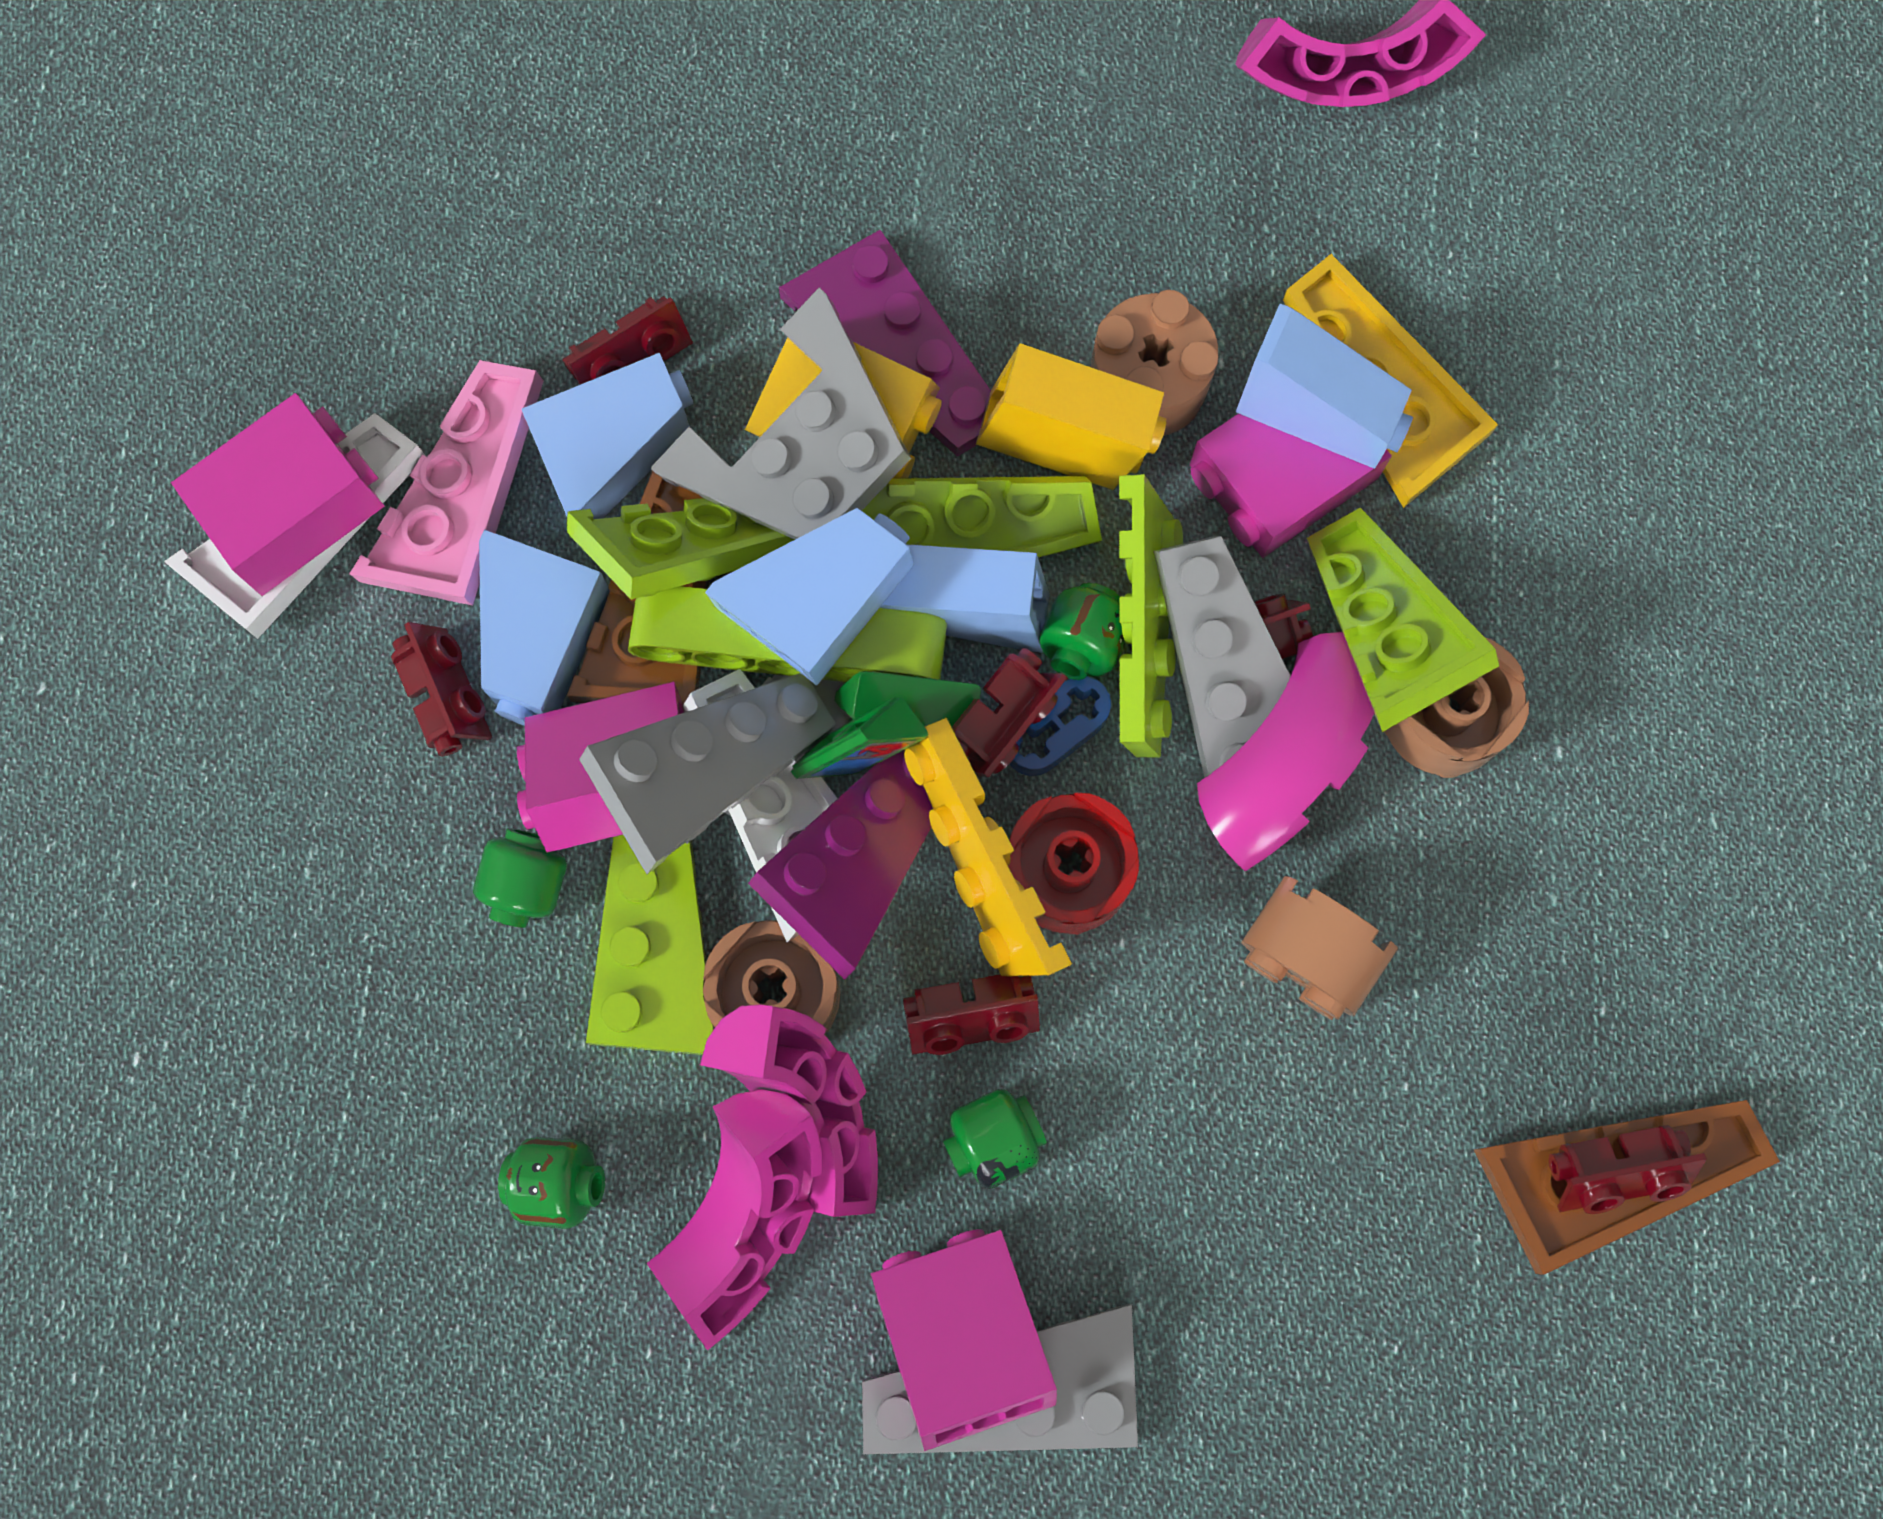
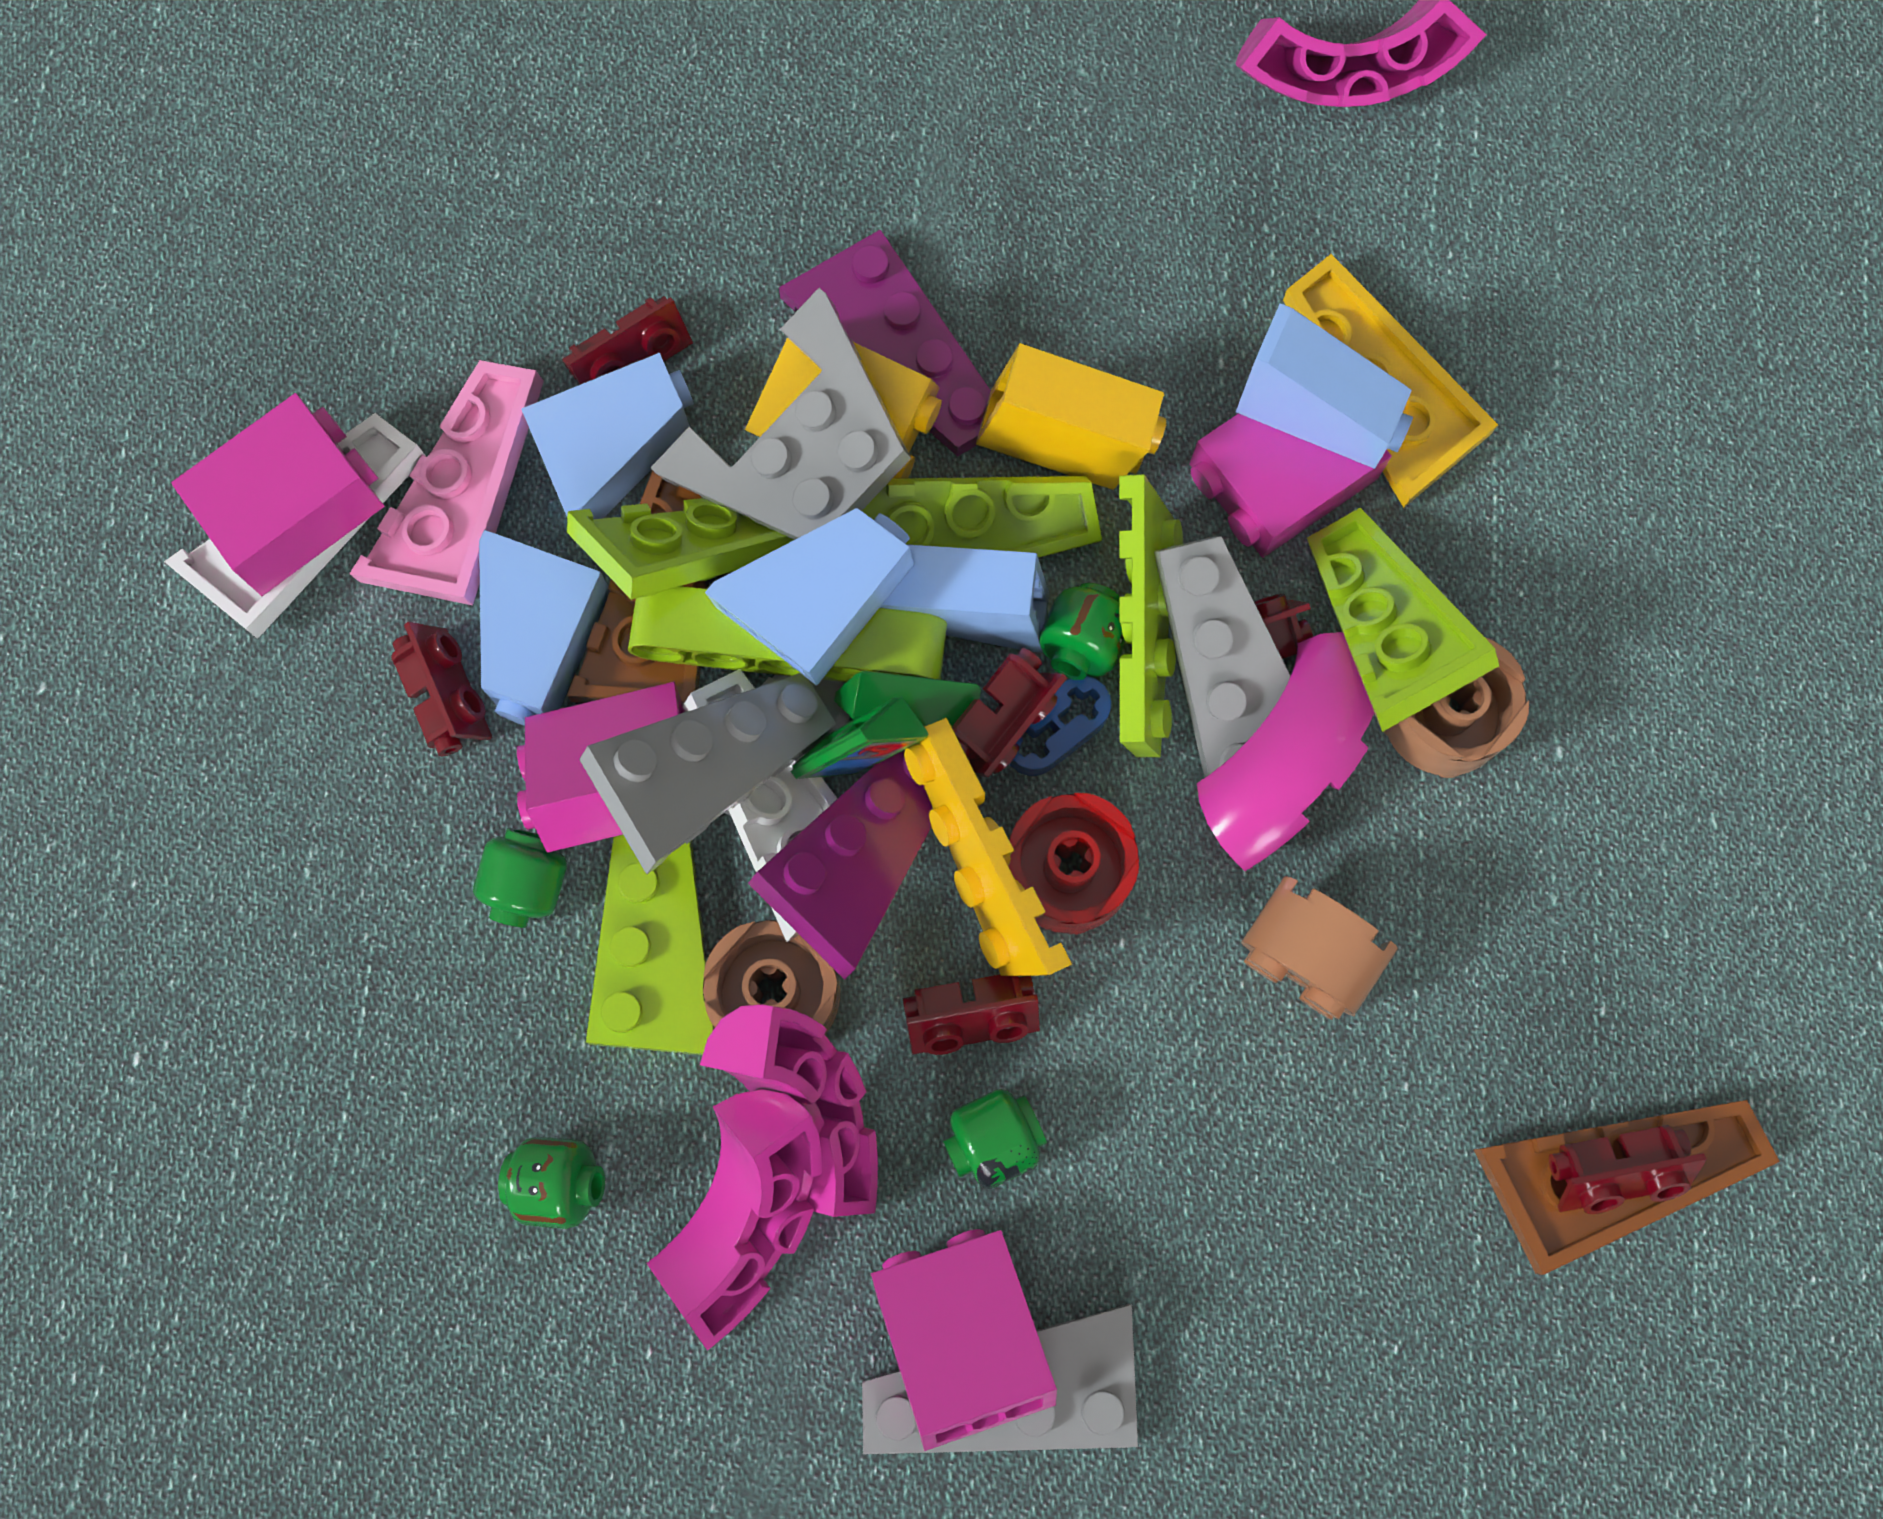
nougat brick [1090,290,1218,436] -> none

